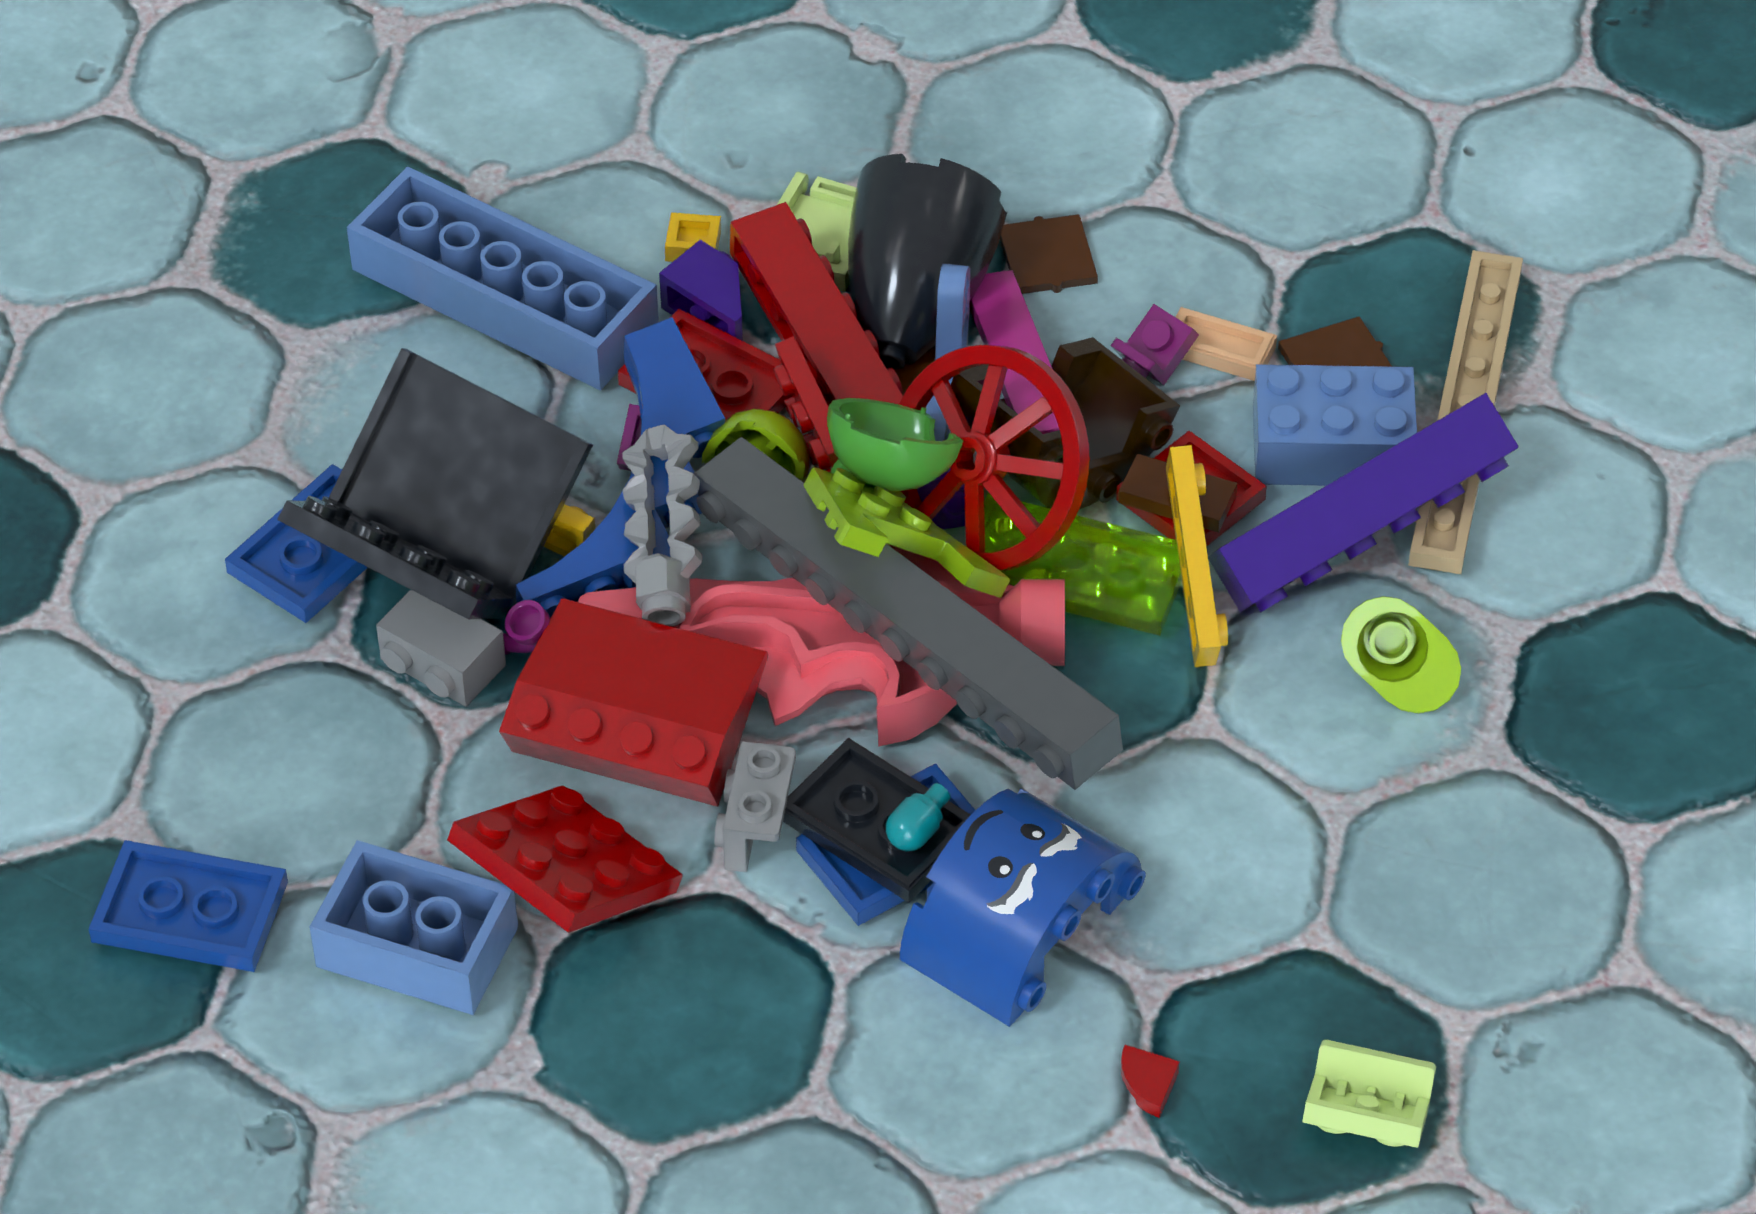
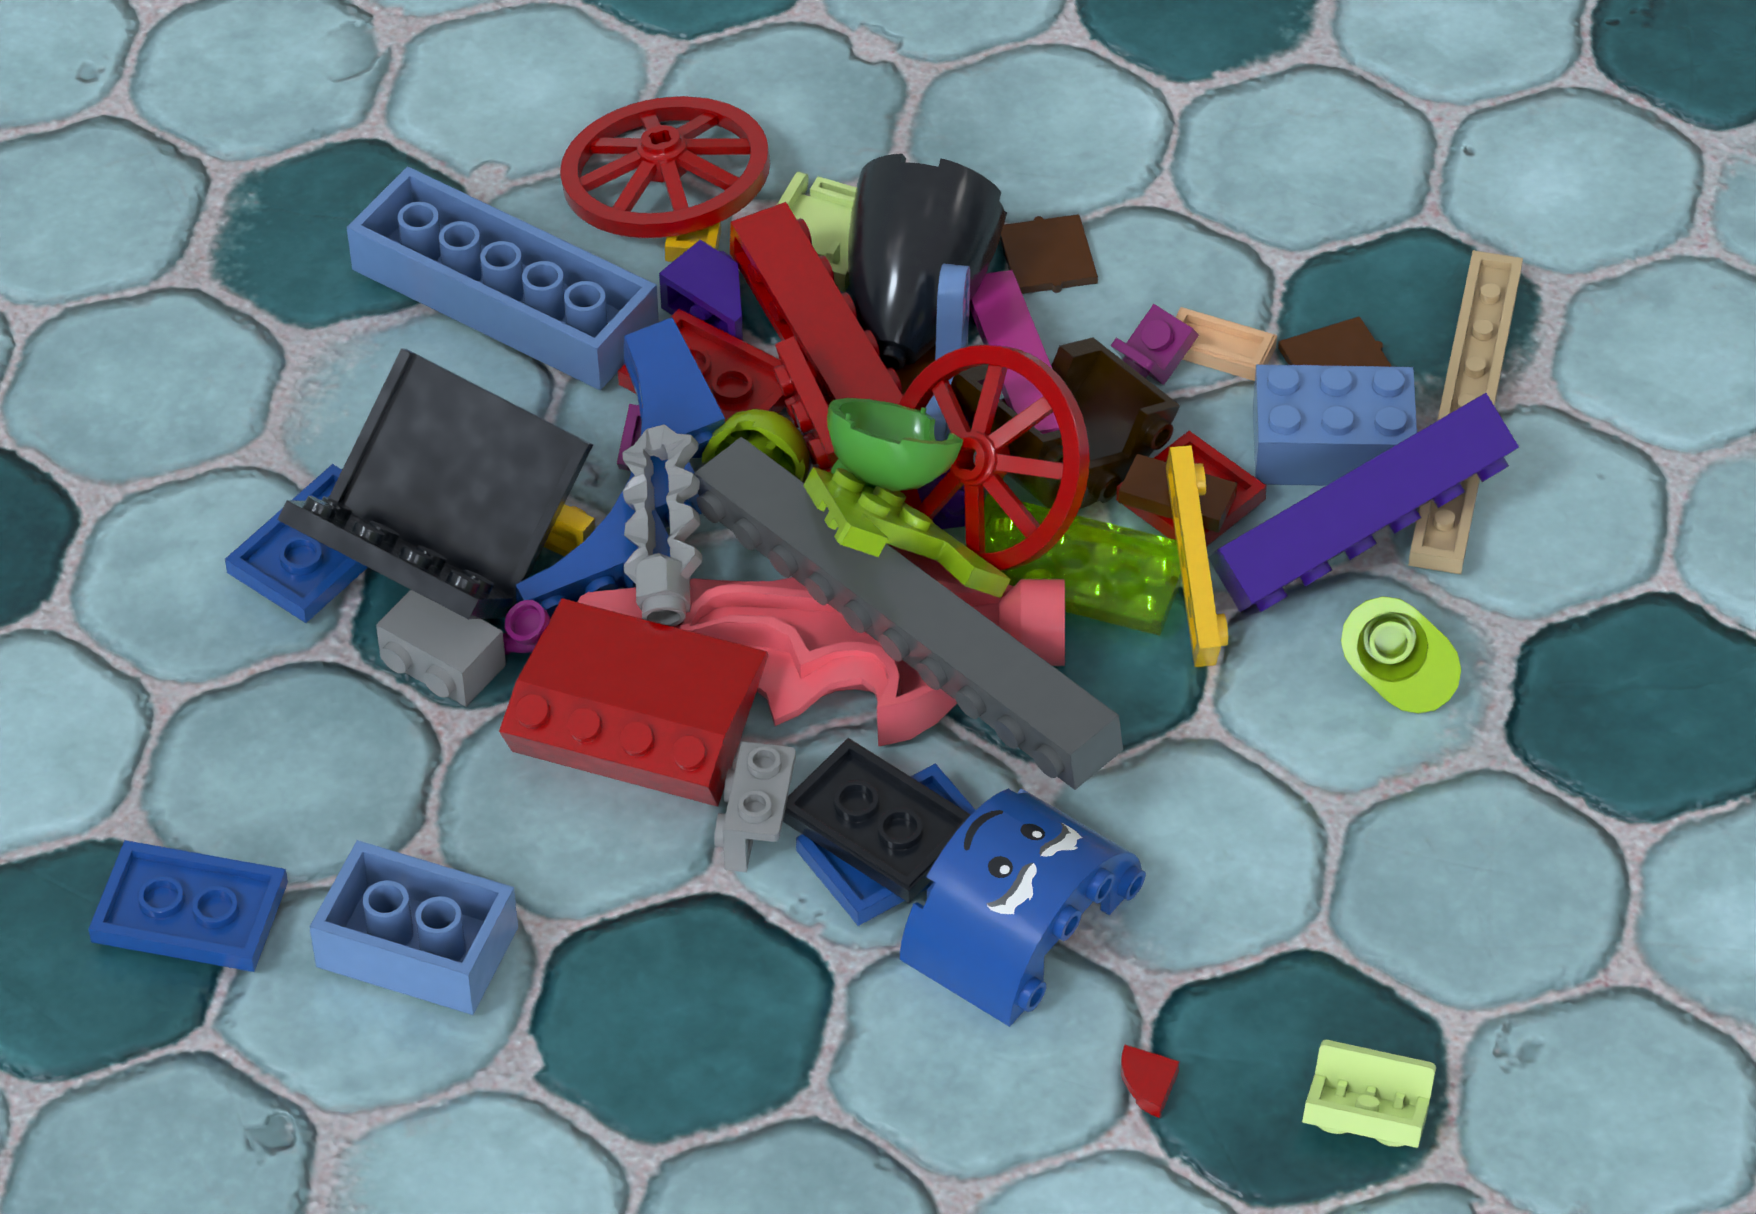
red plate [447,785,683,933] -> none
teal cylinder [886,783,951,851] -> none
none -> red wheel [560,96,770,238]

